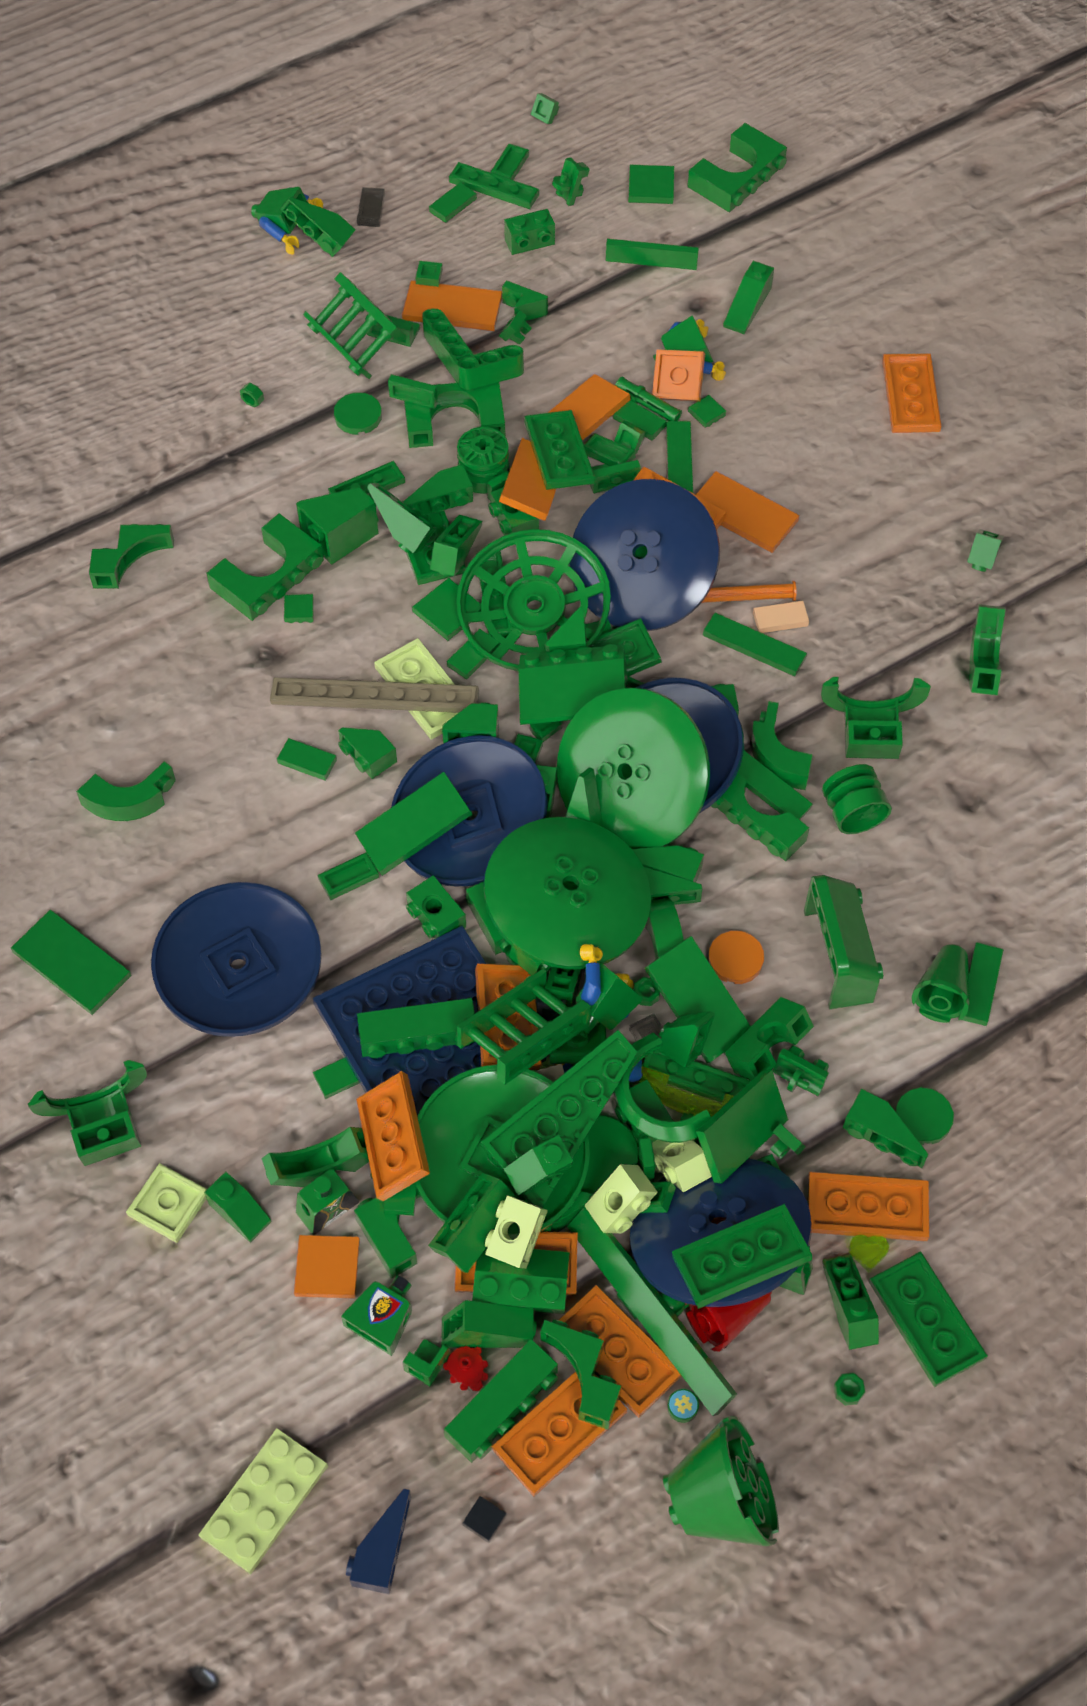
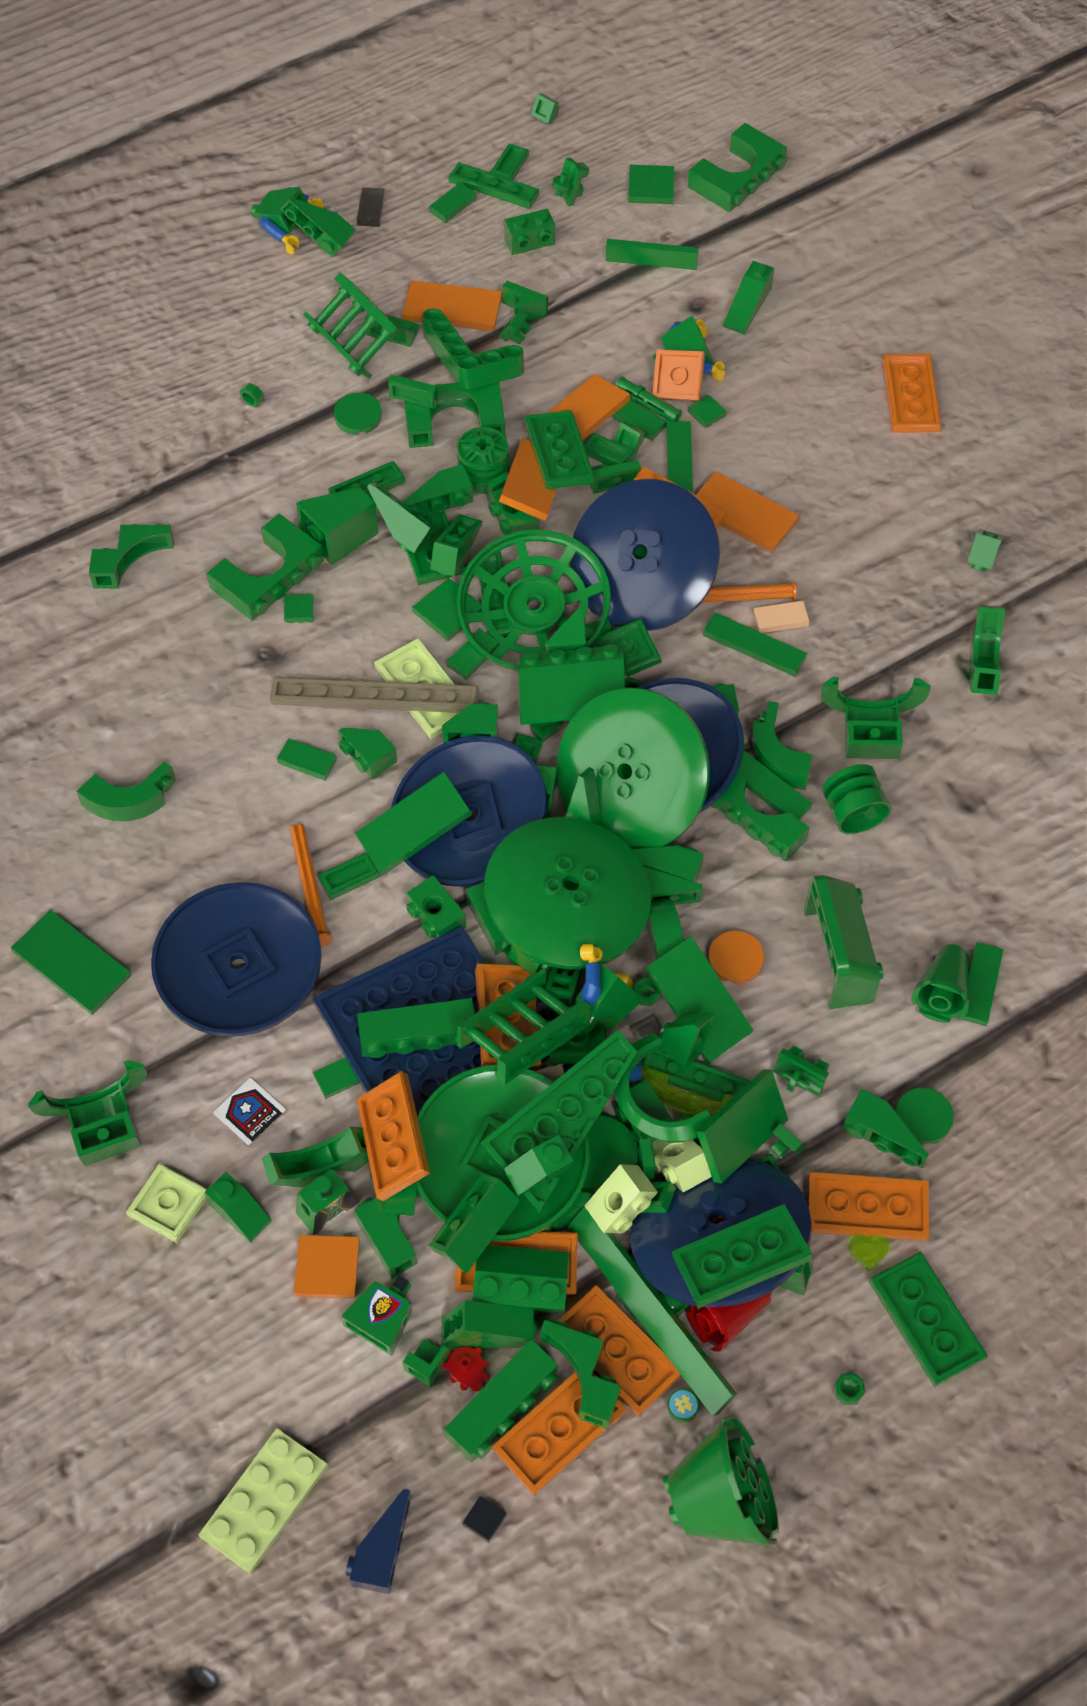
green tile [416,261,443,287] -> none
yellowish green brick [485,1196,548,1269] -> none
green arch [725,997,814,1080] -> none
green slope [822,1254,879,1350] -> none
none -> sticker [213,1077,286,1146]
none -> orange axle [290,823,333,947]

